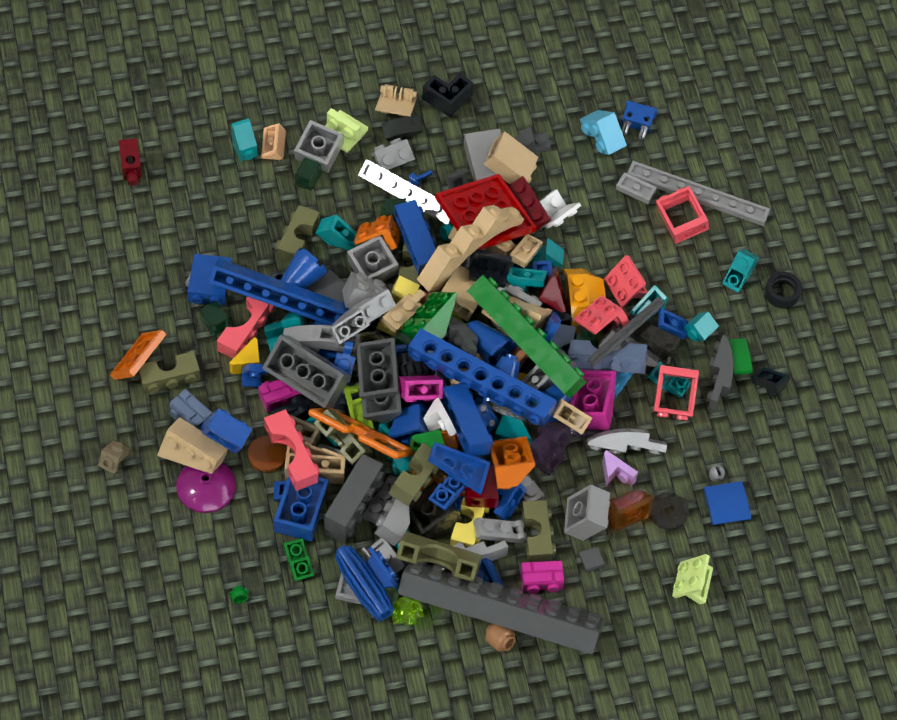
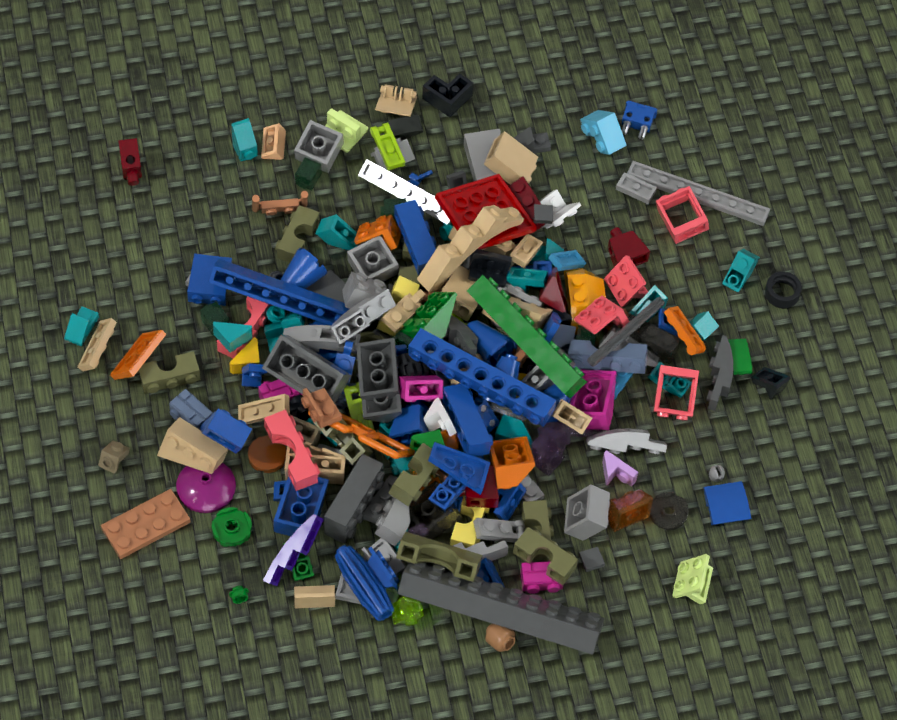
none -> teal slope [64,306,99,346]
none -> tan plate [78,318,117,371]
none -> nougat plate [101,489,191,559]
none -> green plate [212,507,252,547]
none -> teal slope [213,321,252,353]
none -> tan plate [238,394,290,424]
none -> nougat plate [252,191,308,215]
none -> slope [263,514,324,586]
none -> teal plate [266,306,285,324]
none -> tan panel [294,585,335,608]
none -> nougat bracket [301,388,342,429]
none -> lime plate [370,122,405,171]
none -> clear purple arm [407,523,429,537]
none -> olive arch [513,527,578,586]
none -> dark grey slope [533,204,553,224]
none -> dark azure plate [548,250,586,271]
none -> dark red torso [608,227,650,267]
none -> orange plate [664,306,706,355]

